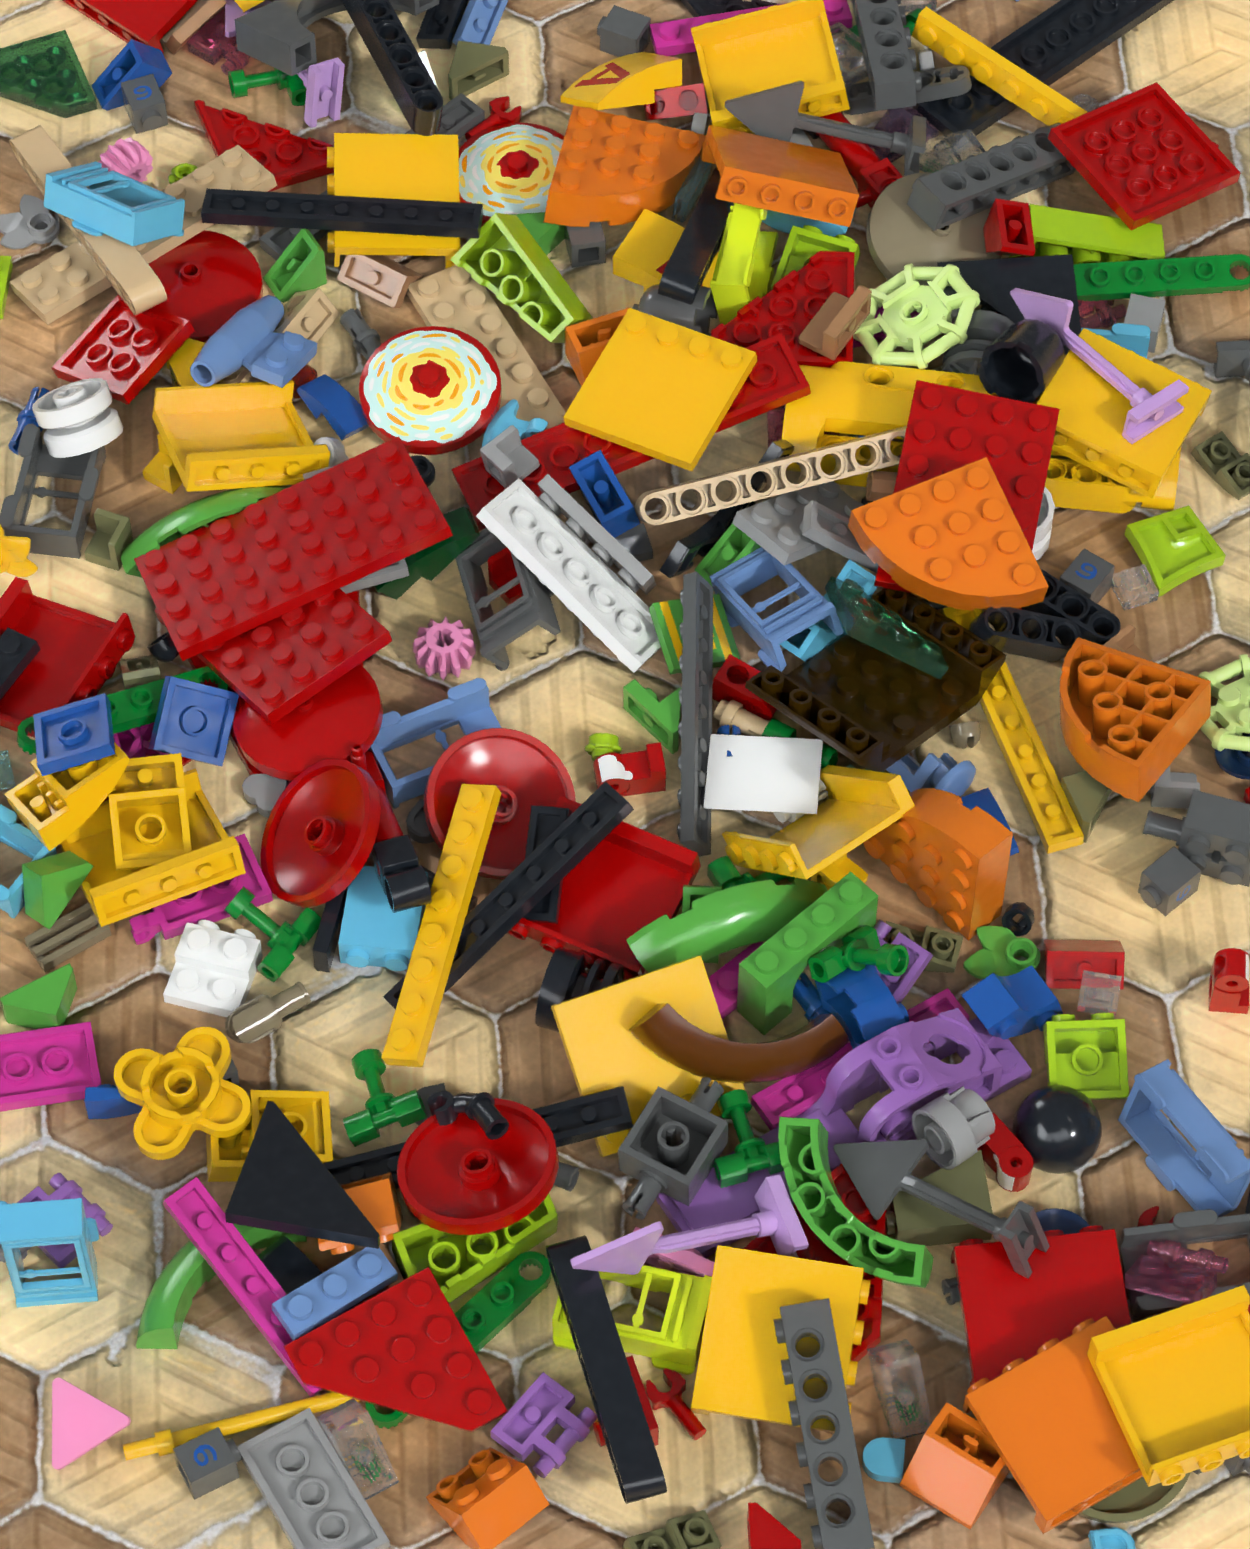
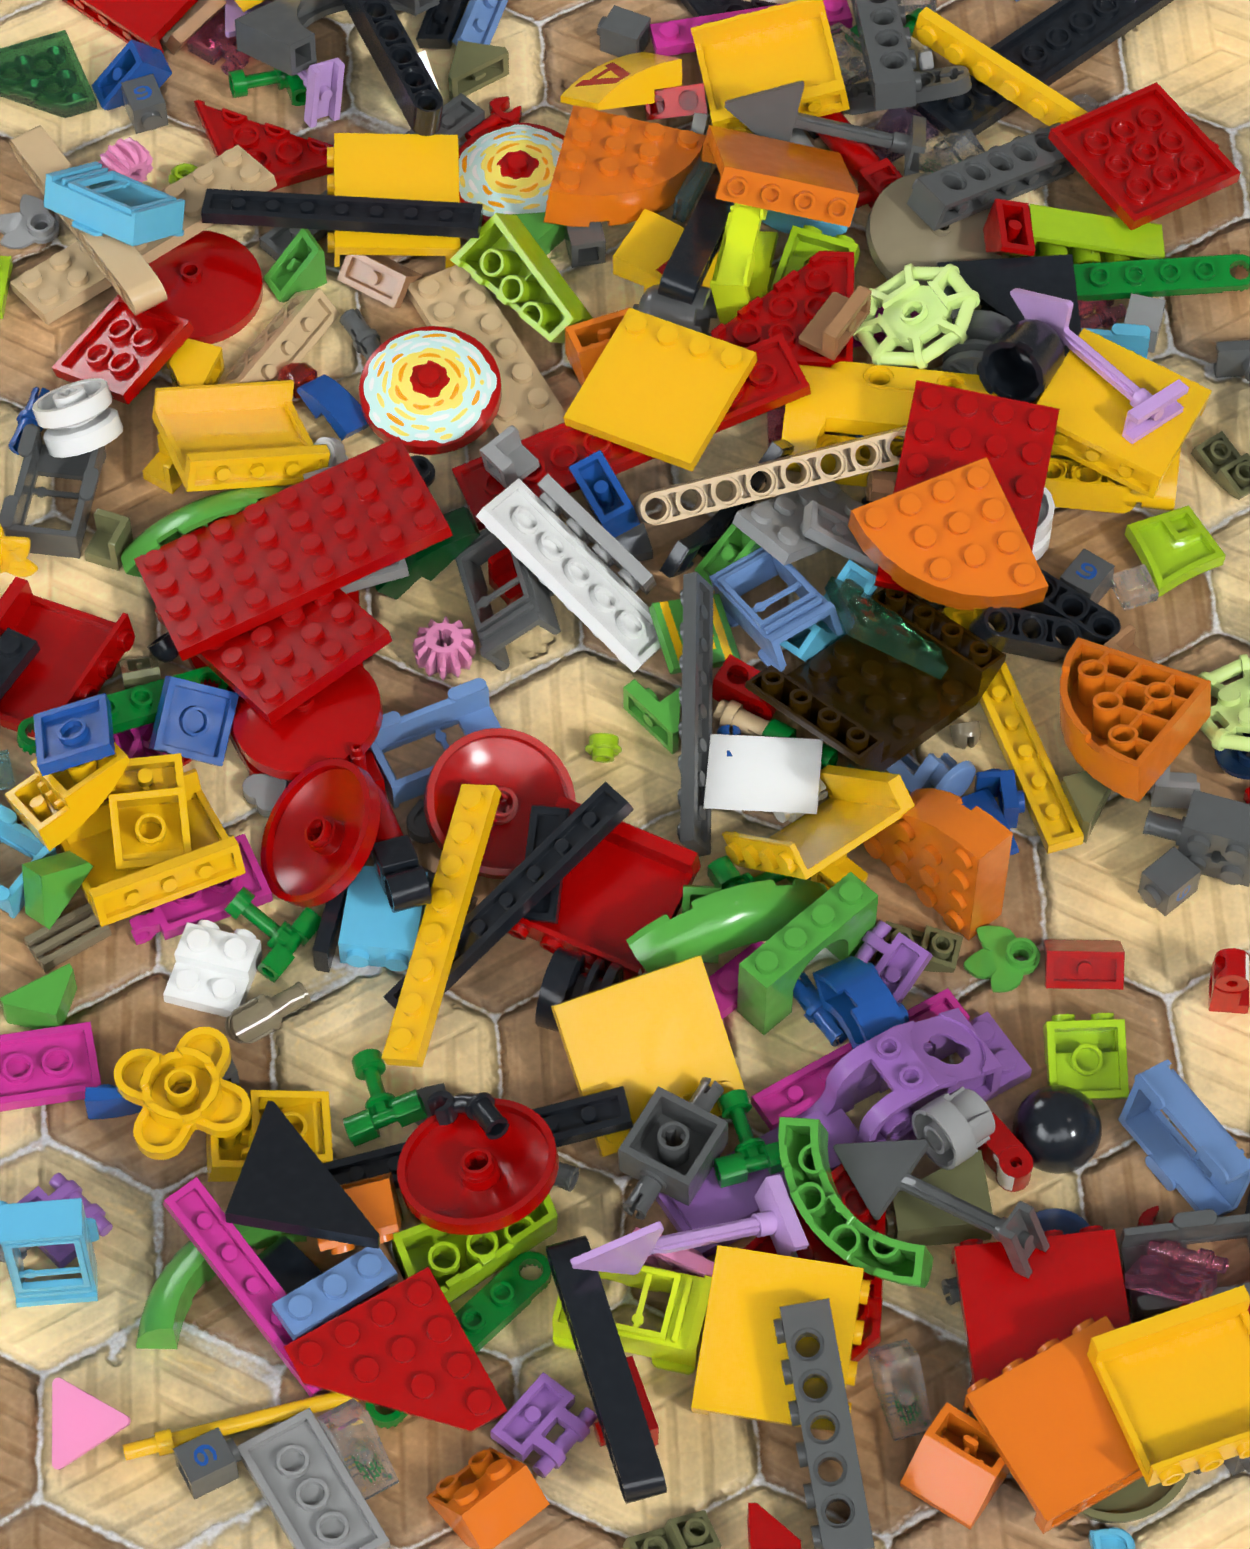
medium blue plate [190,295,318,388] -> none
medium azure piece [482,399,548,447] -> none
red leg [593,742,666,796] -> none
reddish brown brick [629,1003,849,1083] -> none
red bar [646,1368,707,1440] -> none
green bar [807,925,909,983] -> none
medium azure tile [862,1437,906,1483] -> none
blue brick [961,965,1064,1040] -> none
black hinge [1002,902,1034,936] -> none
clear tile [1077,970,1122,1017] -> none
none -> blue bracket [974,769,1025,828]

